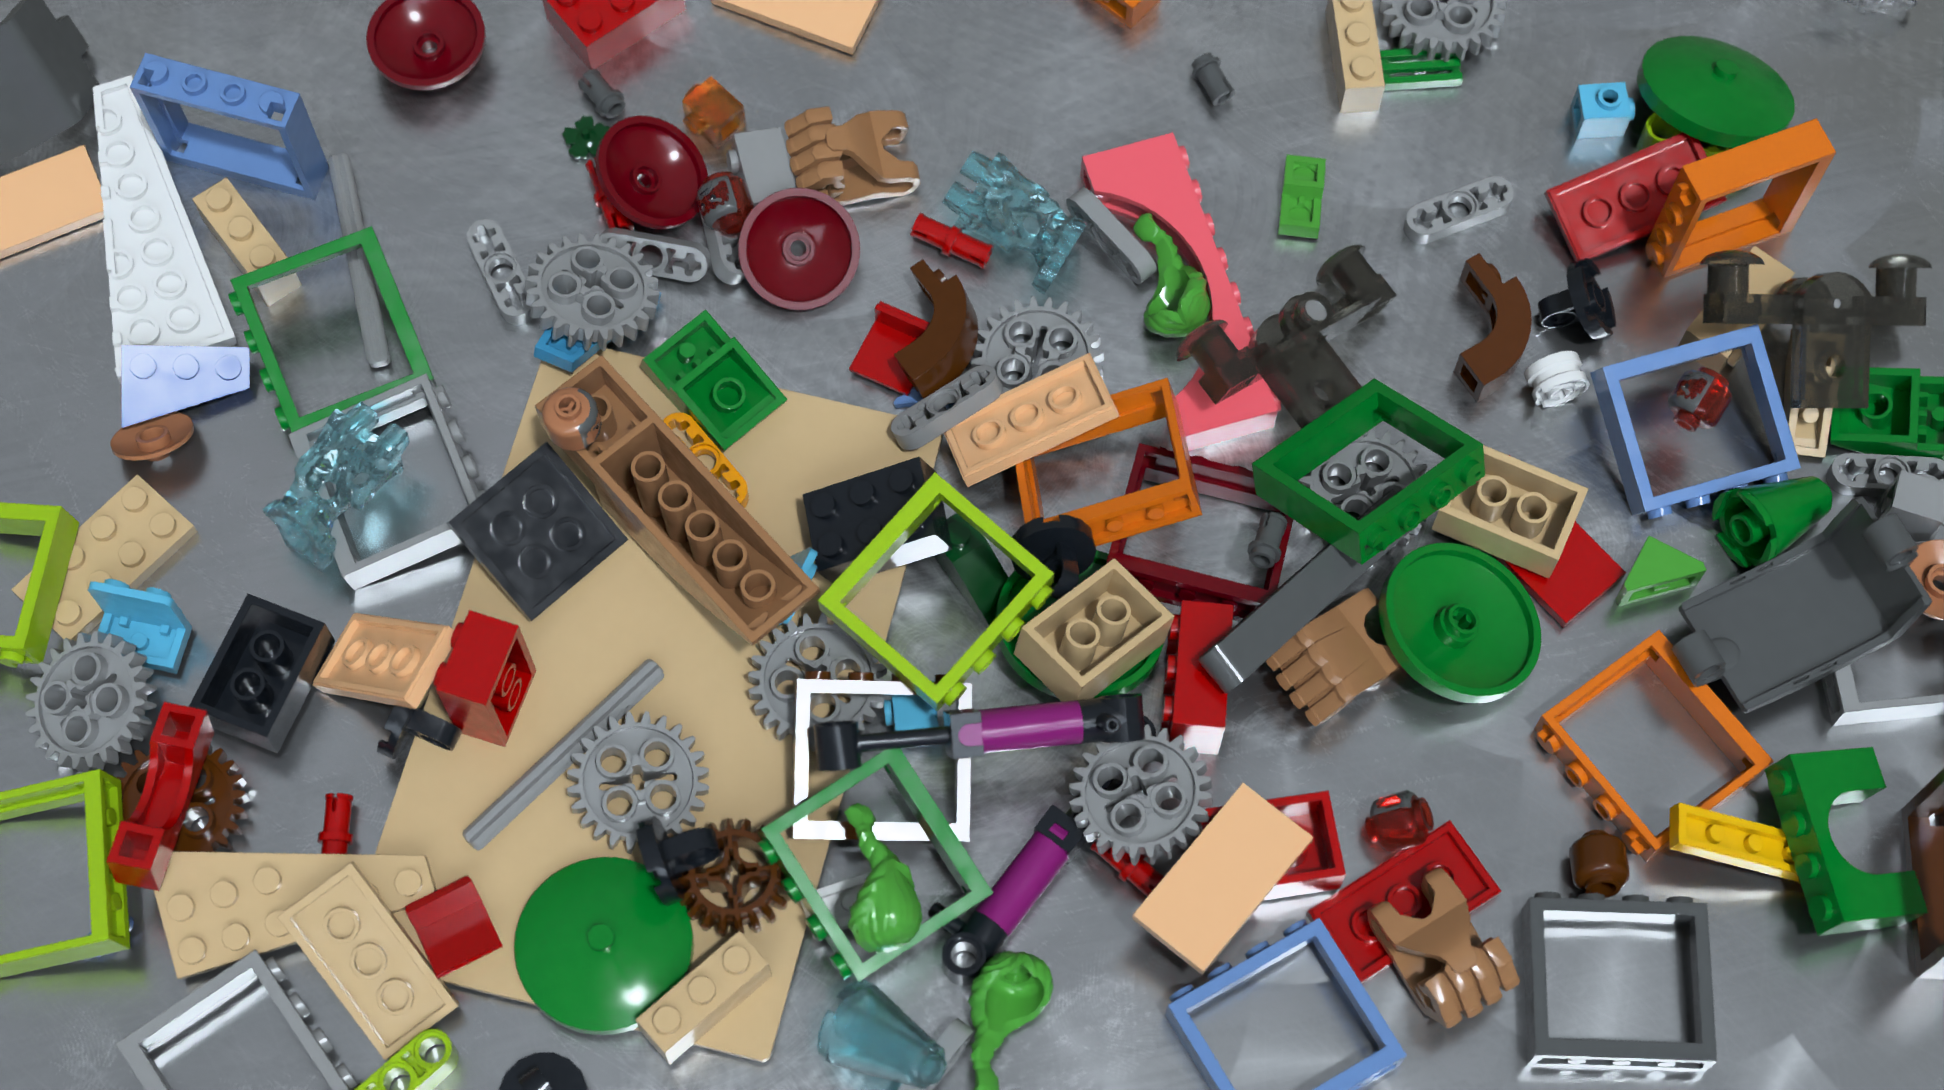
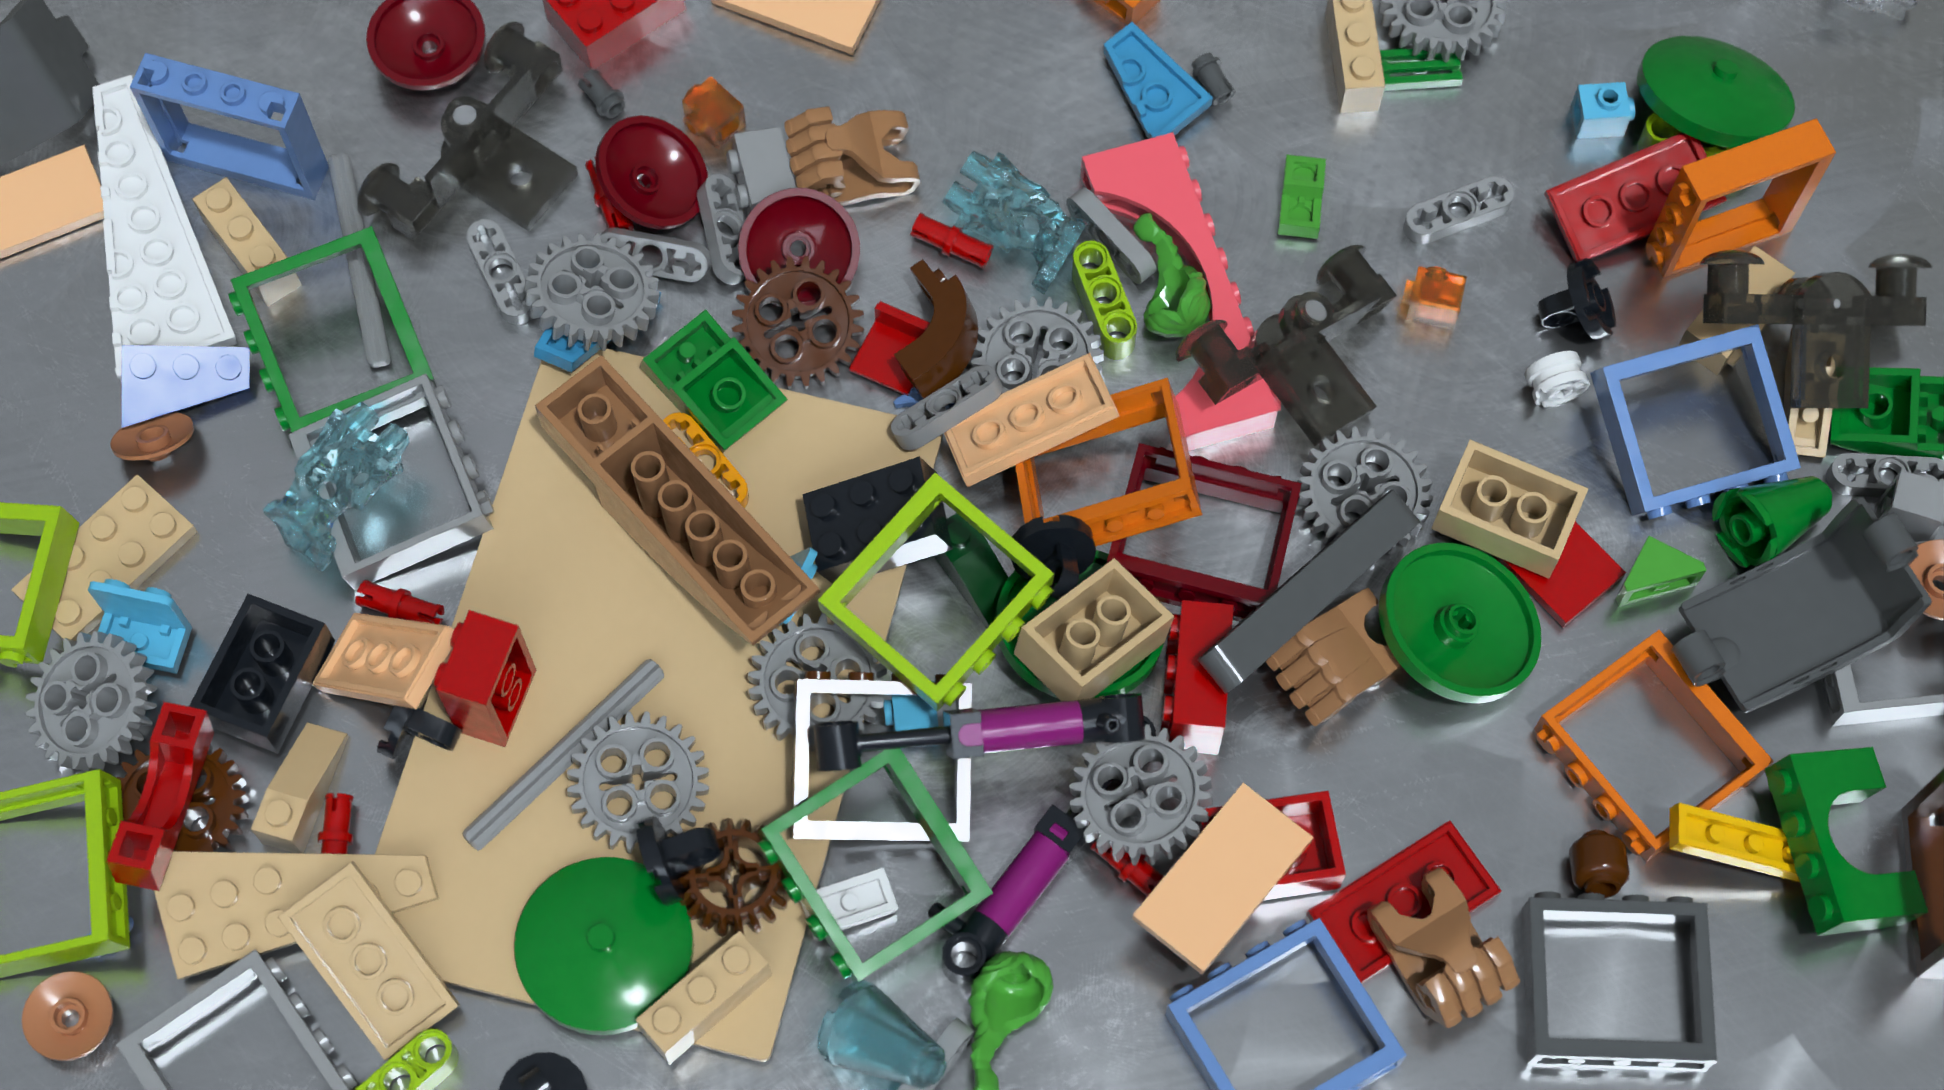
red piece [405,875,503,979] -> none
black plate [446,442,628,621] -> none
nougat head [542,387,602,451] -> none
dark green plant [562,115,610,159] -> none
clear red head [697,171,755,235] -> none
bright green hair [845,803,922,953] -> none
dark grey pin [1247,512,1288,568] -> none
green window [1252,378,1485,565] -> none
clear red head [1365,790,1434,853] -> none
reddish brown arch [1454,253,1532,403] -> none
clear red head [1668,367,1732,432] -> none
none -> nougat dish [22,971,114,1061]
none -> tan slope [251,722,349,853]
none -> red pin [355,580,445,625]
none -> clear smoke piece [357,21,578,241]
none -> reddish brown gear [732,256,864,389]
none -> lime beam [1072,240,1137,360]
none -> dark azure wing [1103,22,1213,139]
none -> clear orange brick [1401,266,1467,330]

